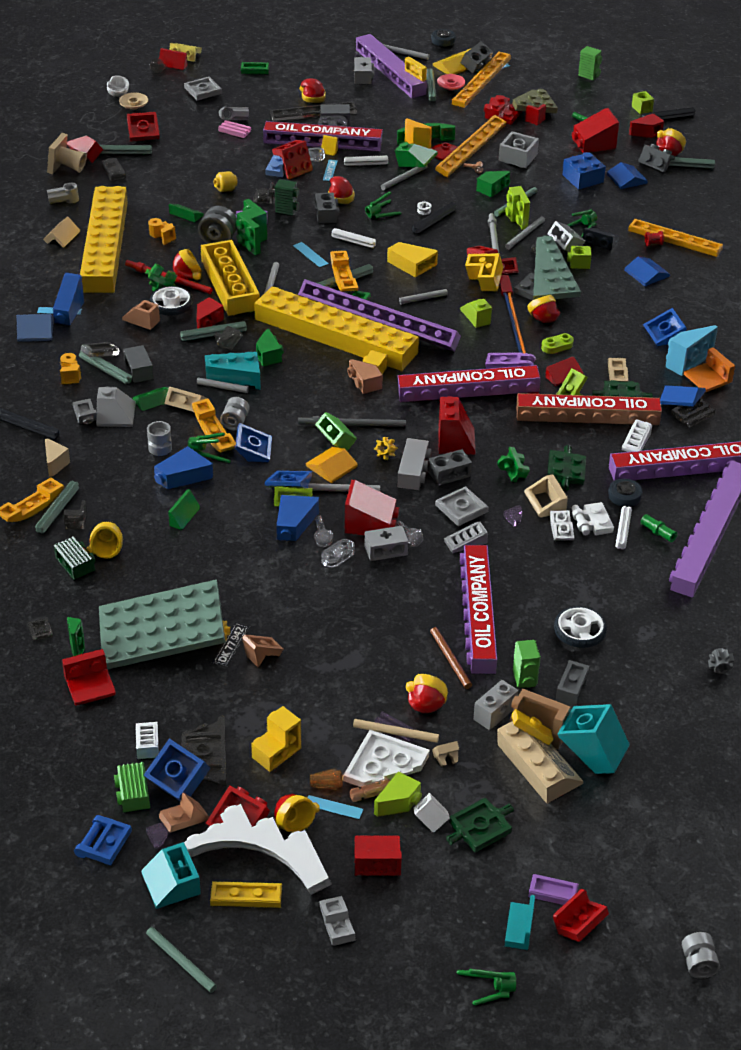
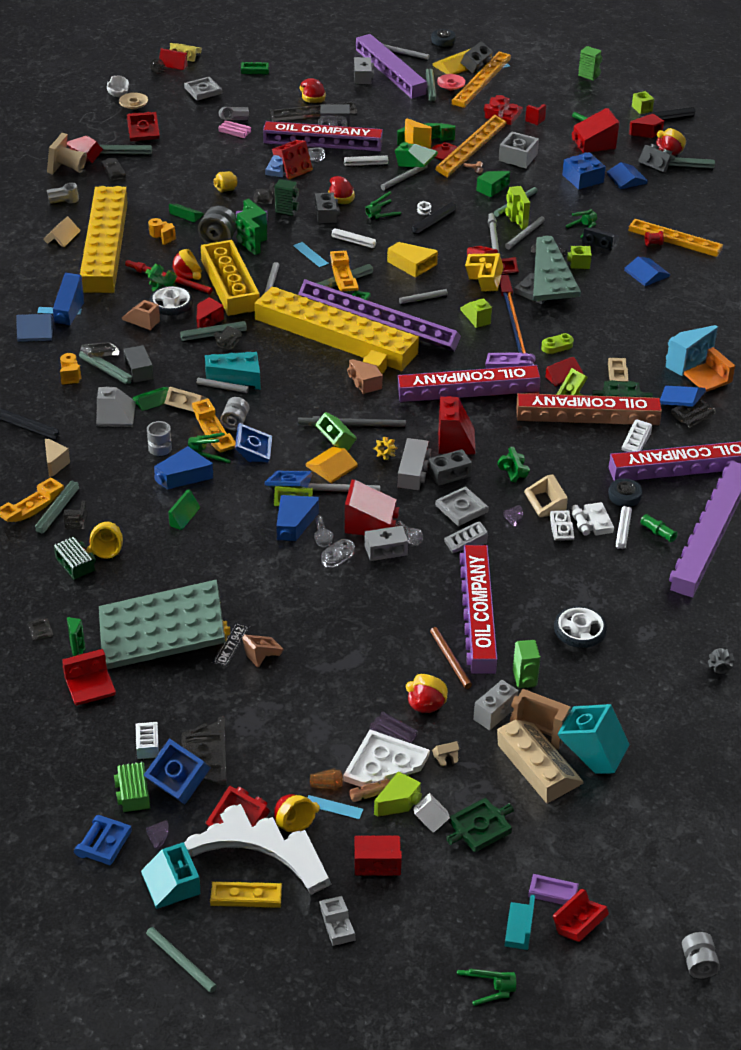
light grey bracket [73,398,97,424] -> none
nougat slope [159,793,209,832] -> none
yellow brick [251,706,301,772] -> none
green slope [256,329,284,366] -> none
yellow slope [321,135,338,156] -> none
medium azure sticker [323,160,338,181] -> none
tan bar [353,719,439,743] -> none
yellow plate [405,56,427,82] -> none
yellow plate [511,709,553,745] -> none
olive plate [512,89,558,113] -> none
red piece [527,295,560,323] -> none
light grey brick [547,221,585,252] -> none
dark green plate [547,445,586,491] -> none
dark grey panel [555,660,589,710] -> none
blue slope [643,308,687,346] -> none

